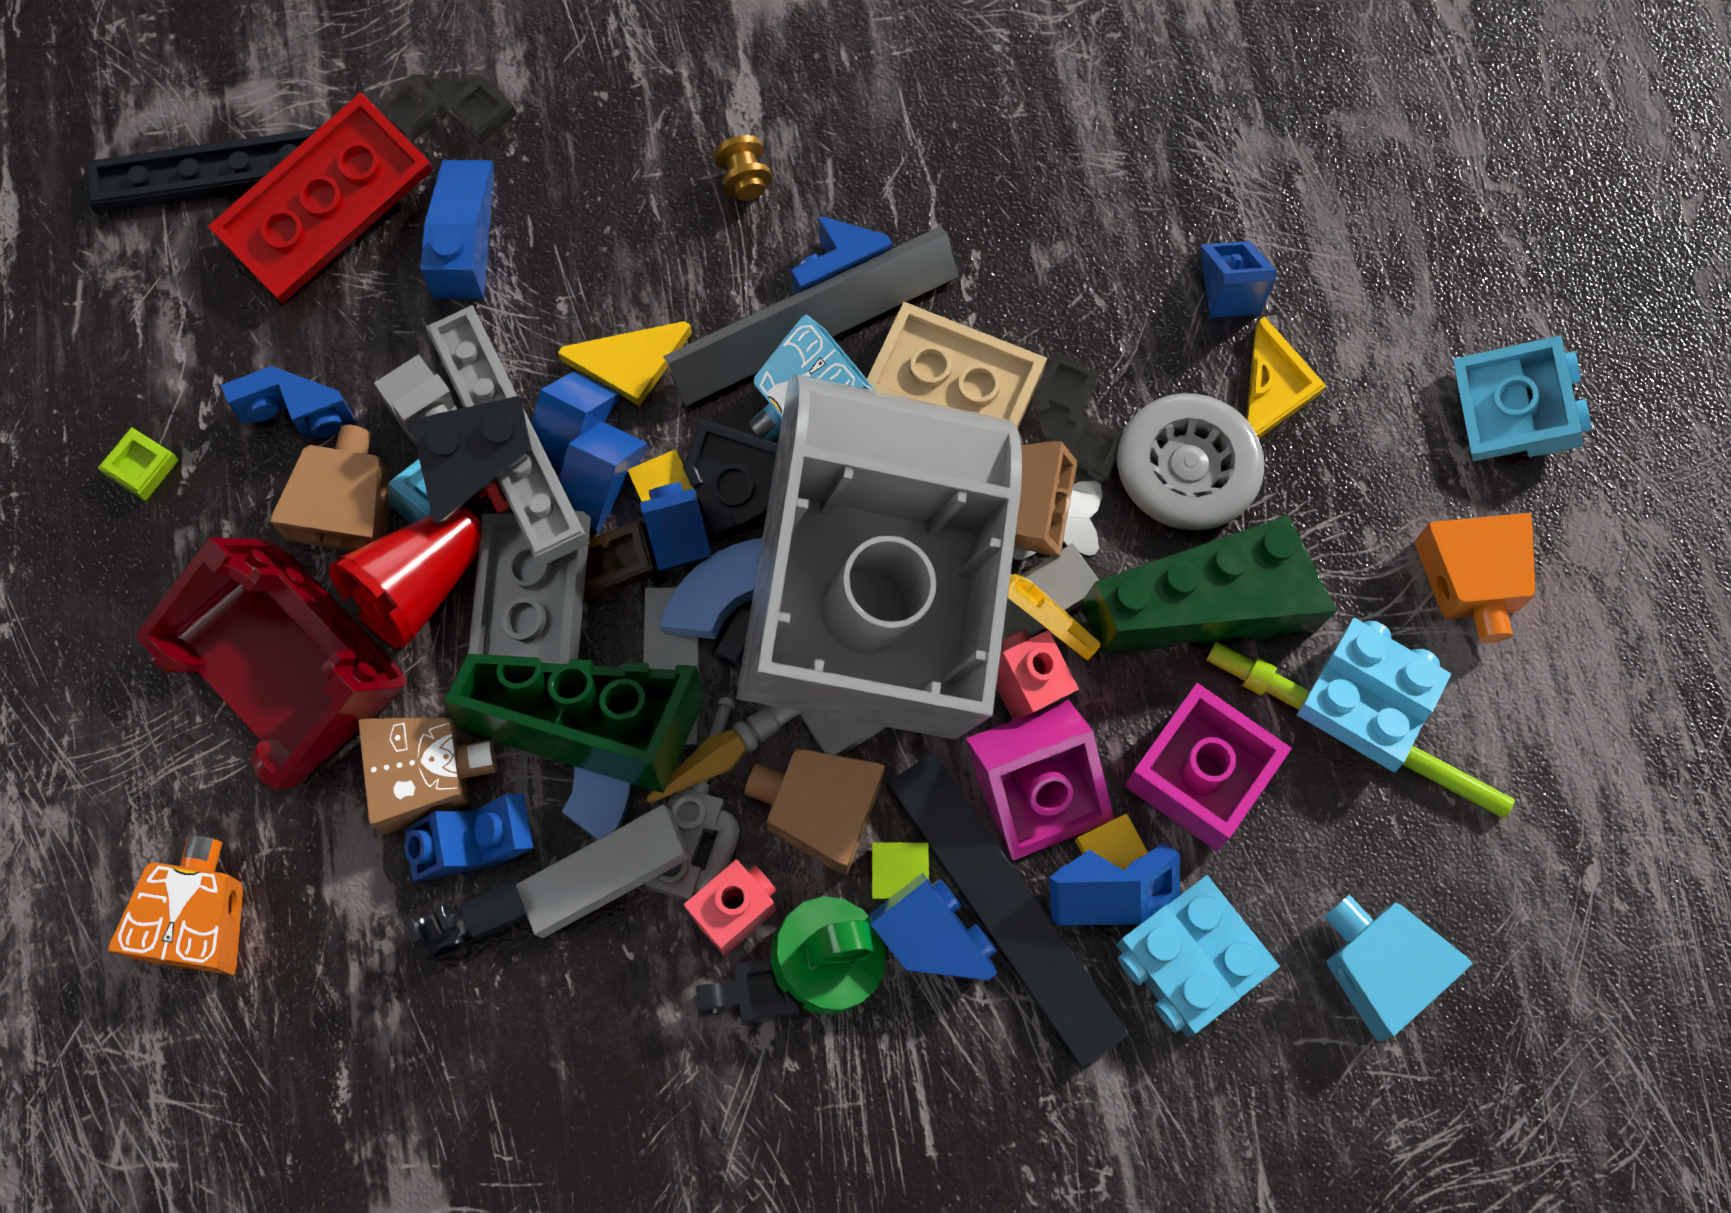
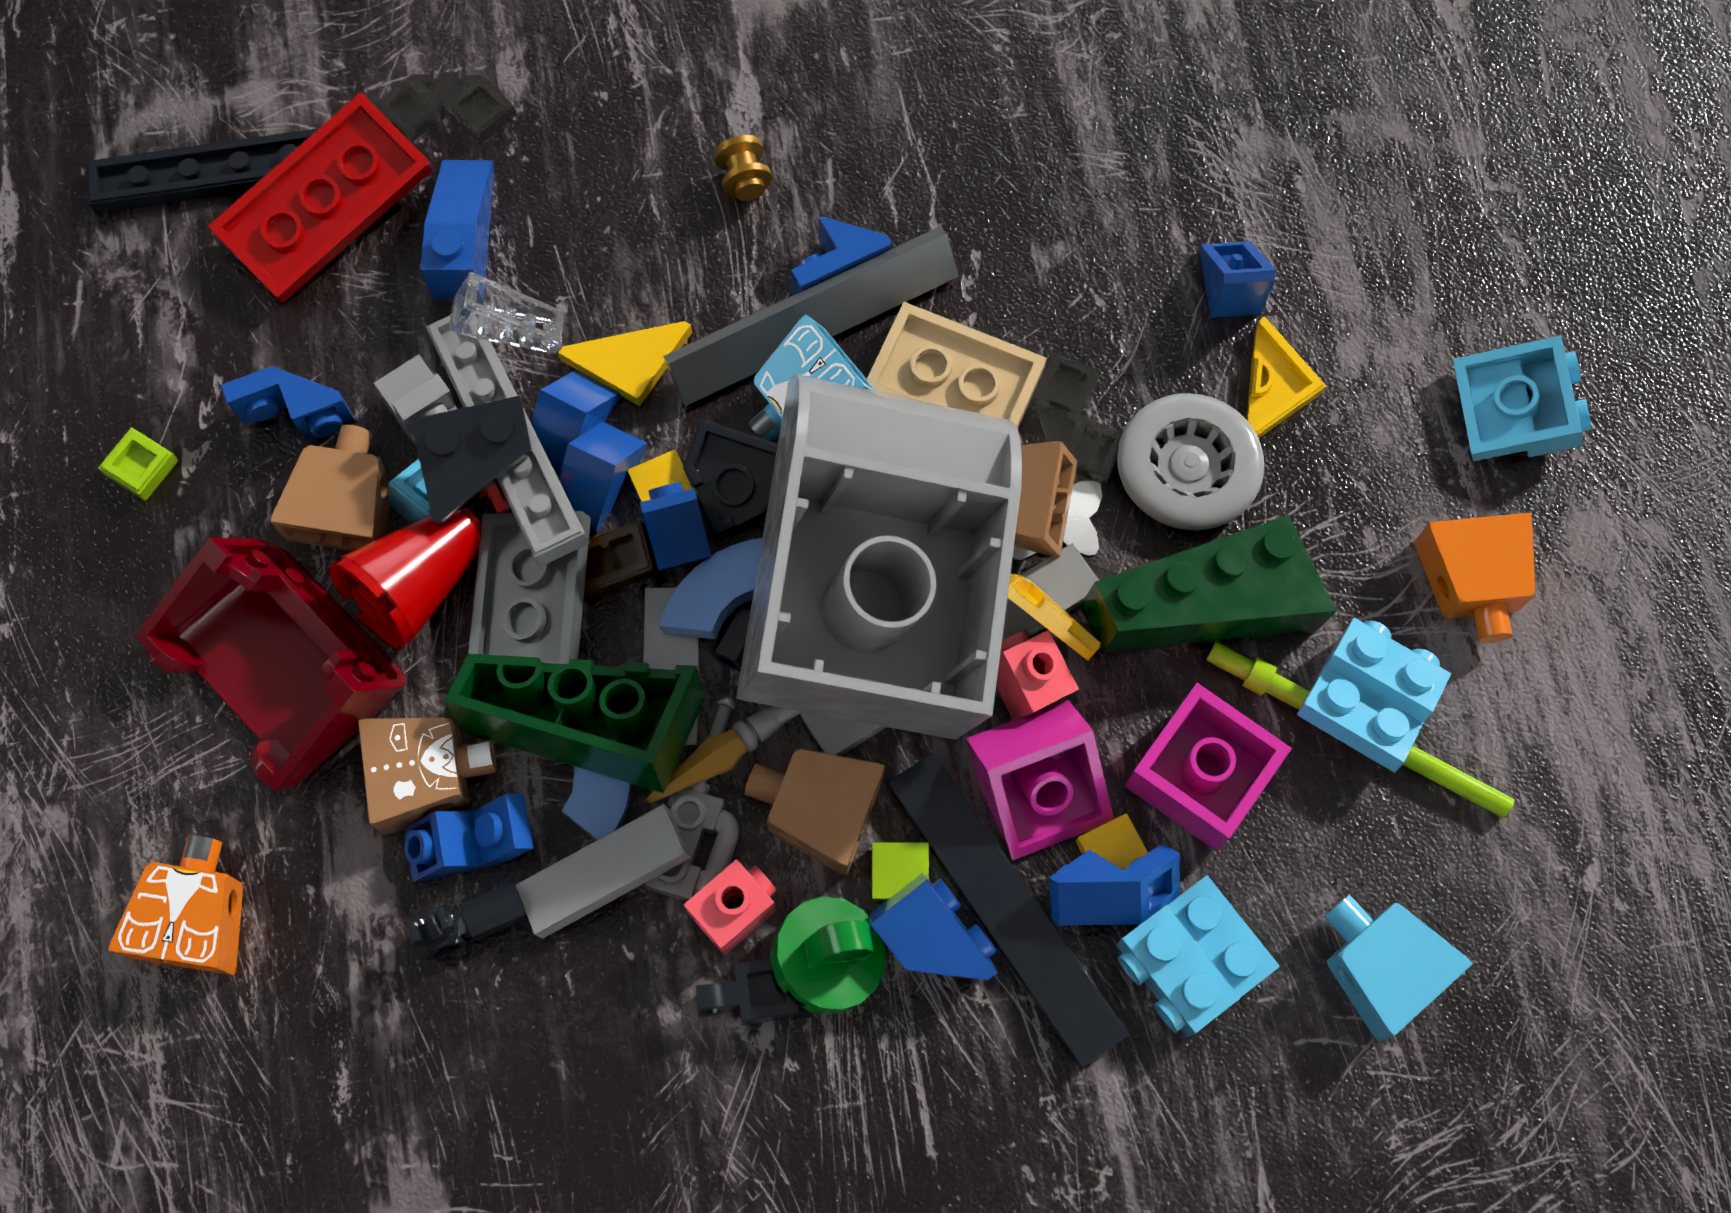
none -> clear slope [449,272,565,354]

